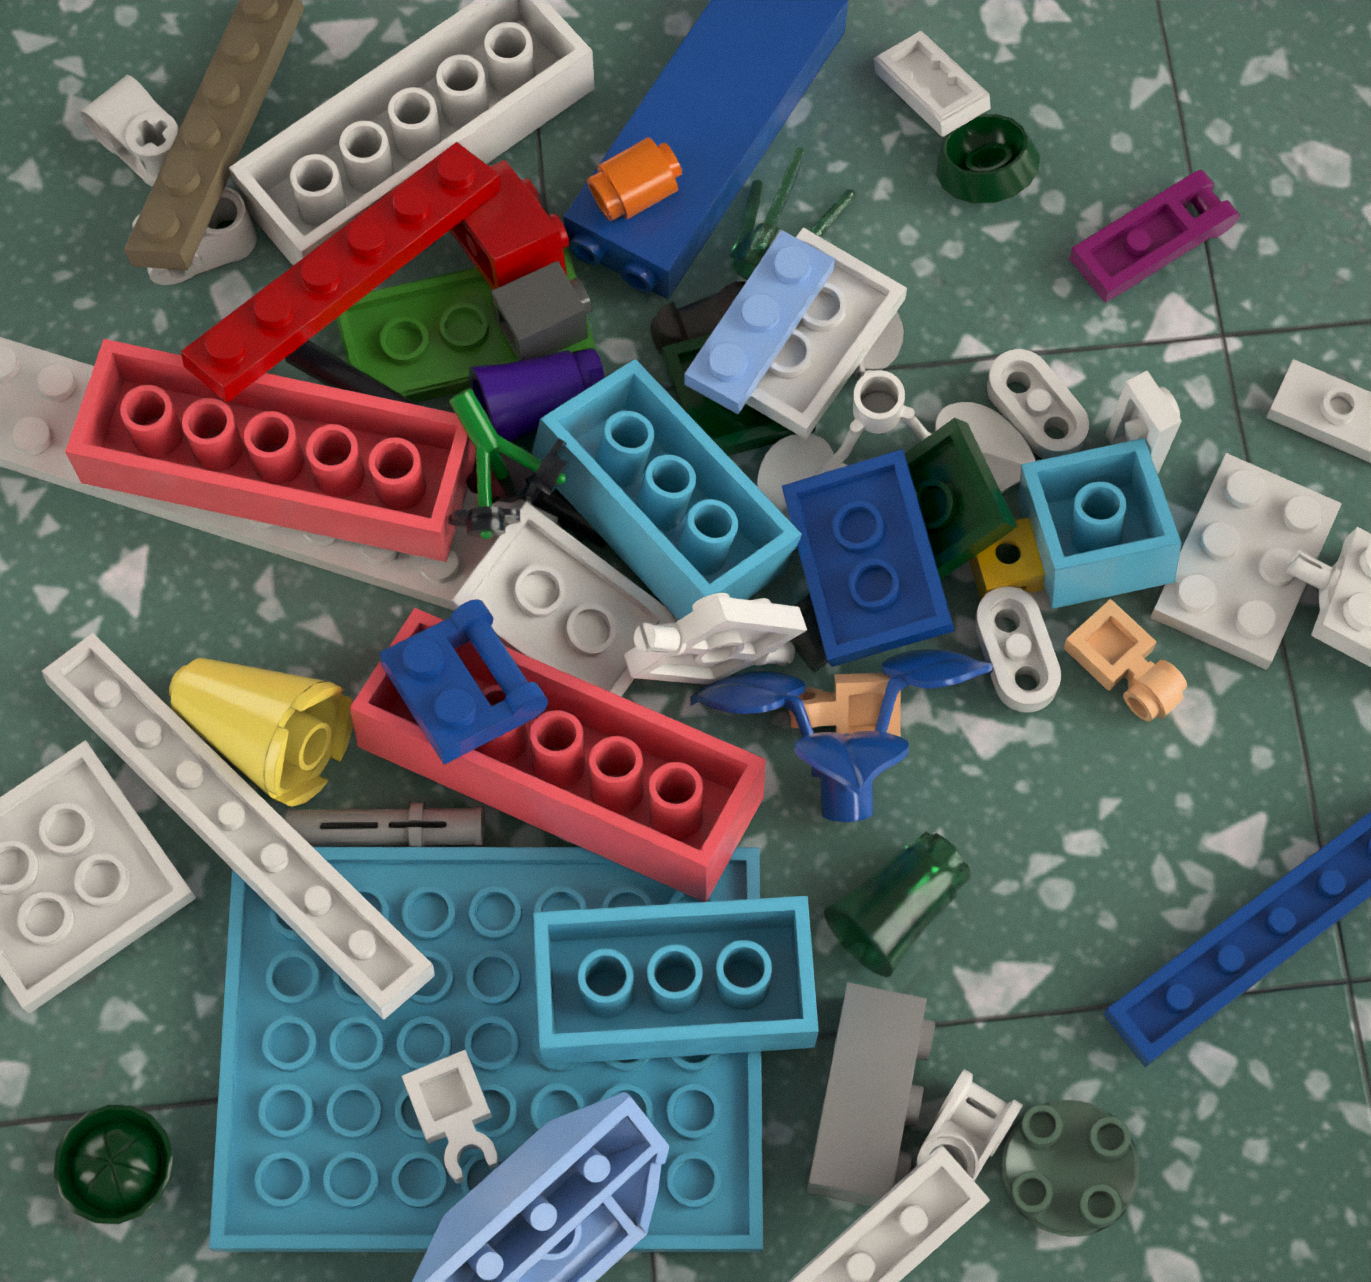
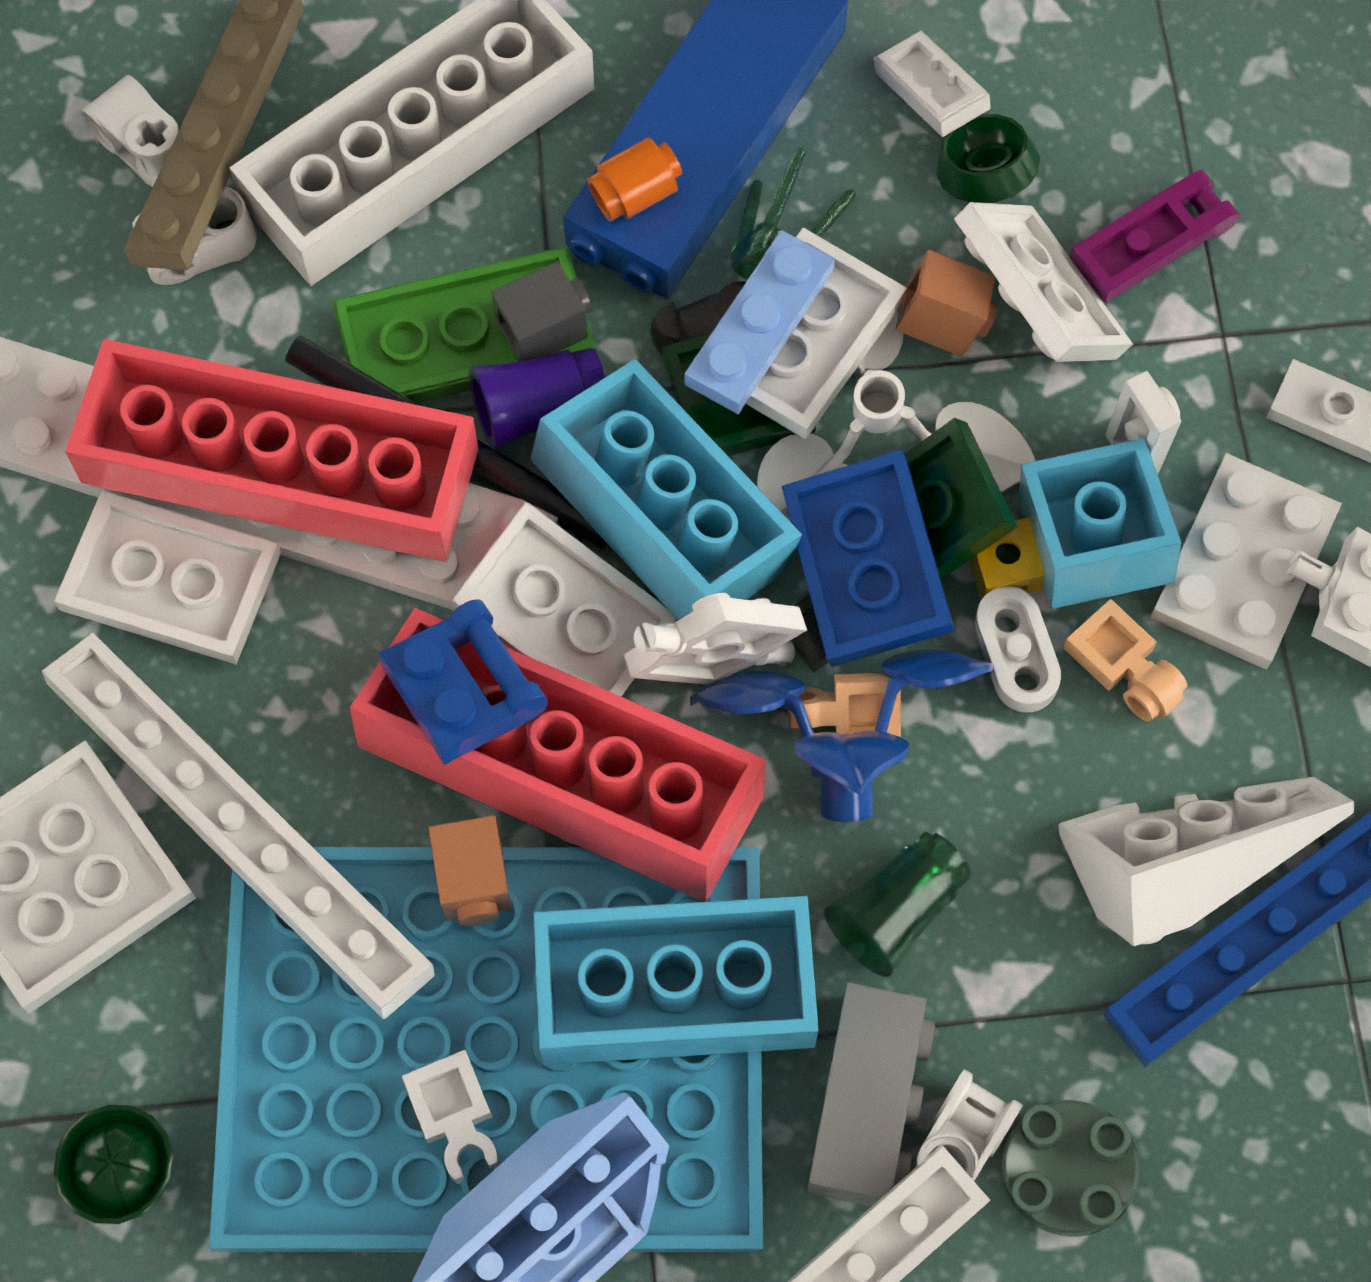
light yellow cone [169,658,353,807] -> none
red plate [180,142,501,403] -> none
light grey pin [285,802,486,847] -> none
plant [448,388,569,539] -> none
red brick [449,160,569,290] -> none
white plate [987,349,1089,459] -> none
none -> white plate [54,490,281,665]
none -> nougat brick [428,815,512,926]
none -> nougat brick [895,249,998,357]
none -> white plate [954,202,1133,362]
none -> white wedge [1059,777,1354,946]

